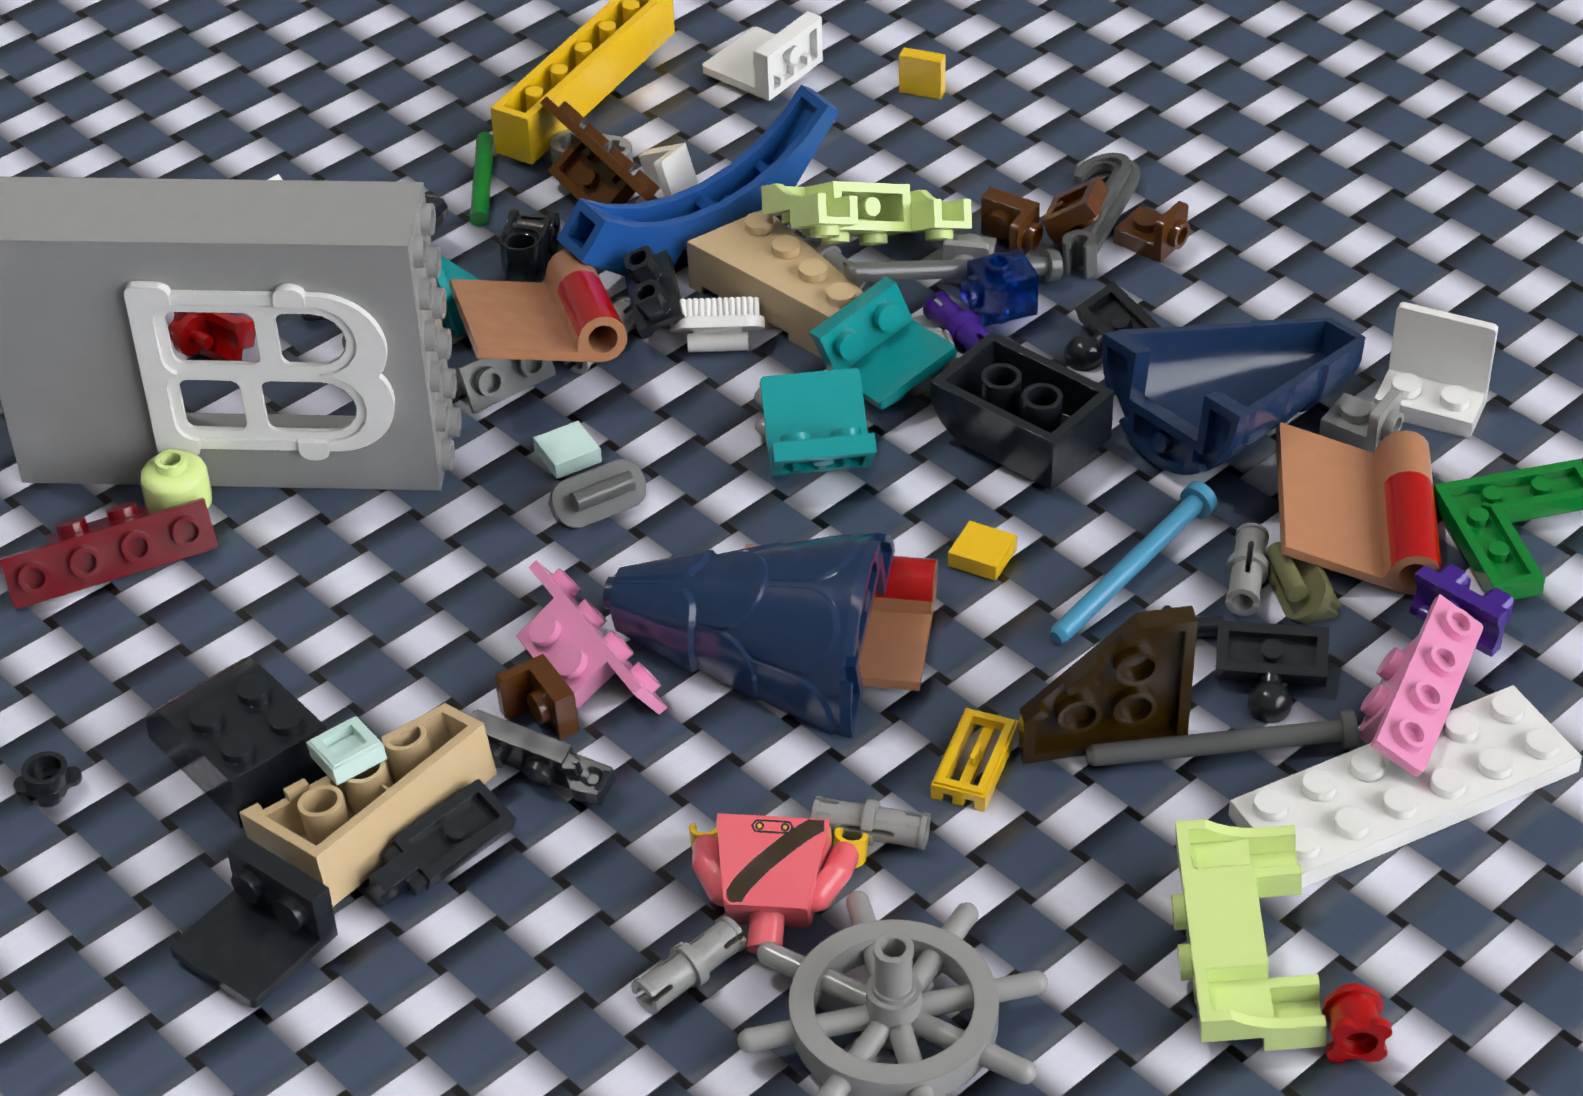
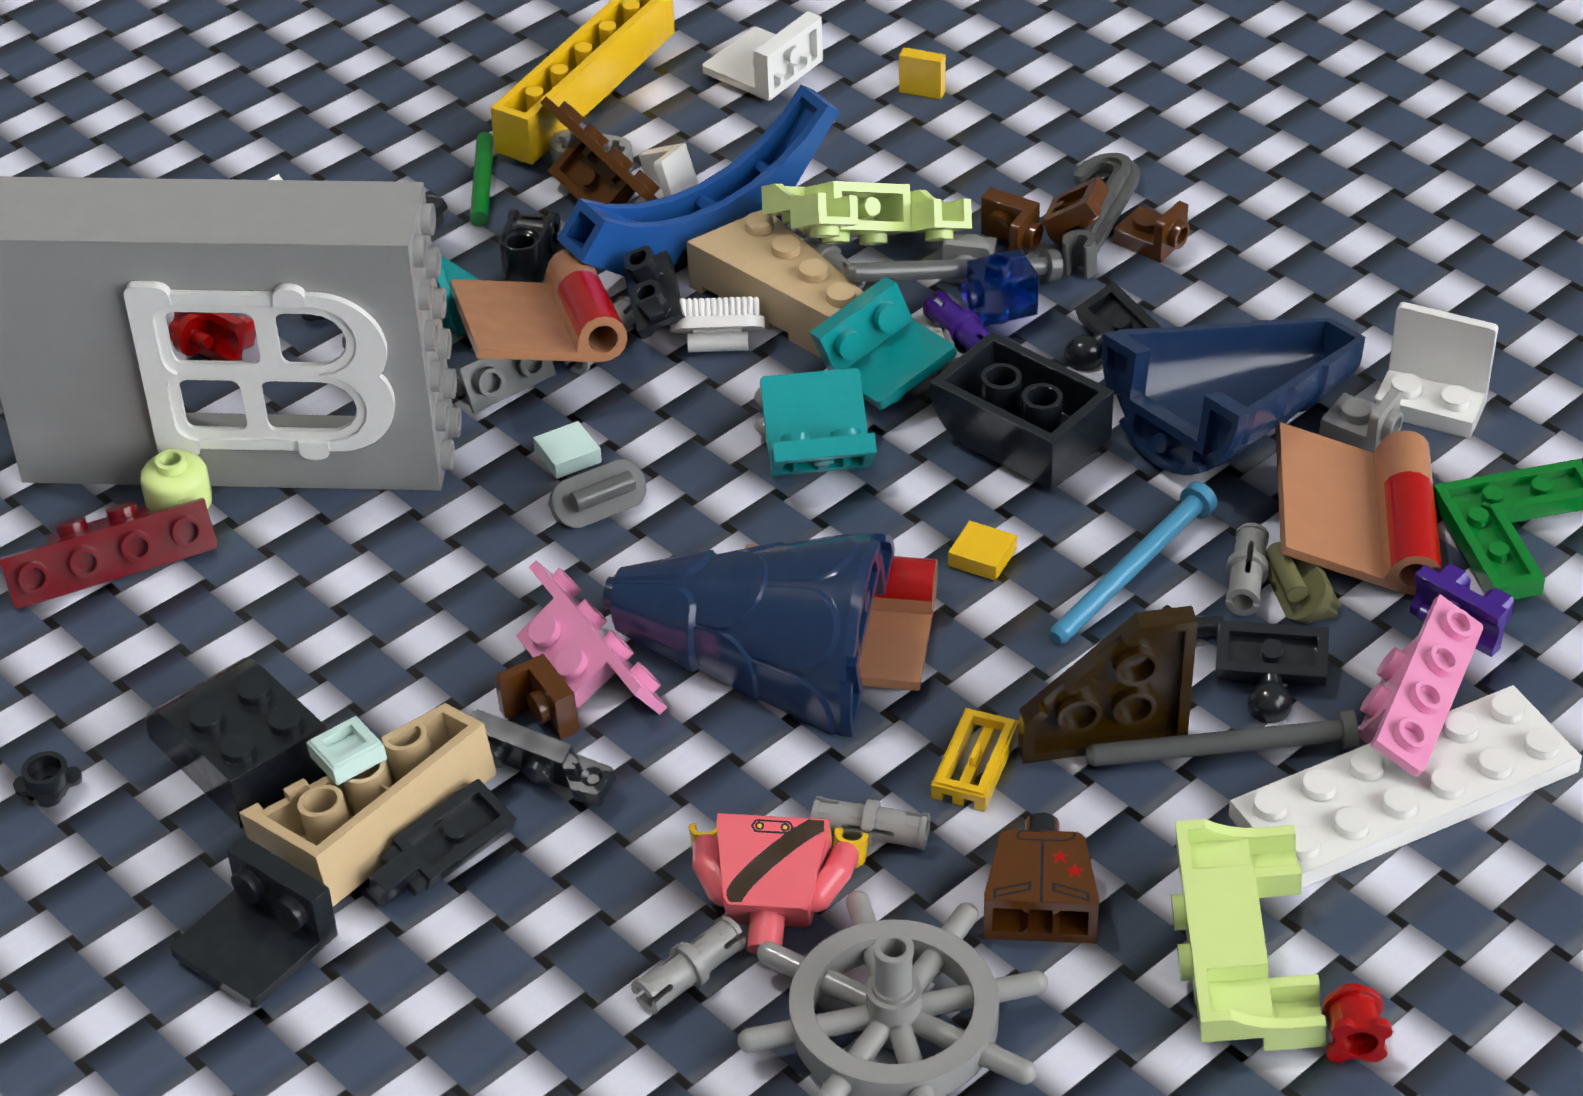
none -> reddish brown torso [983,812,1099,943]

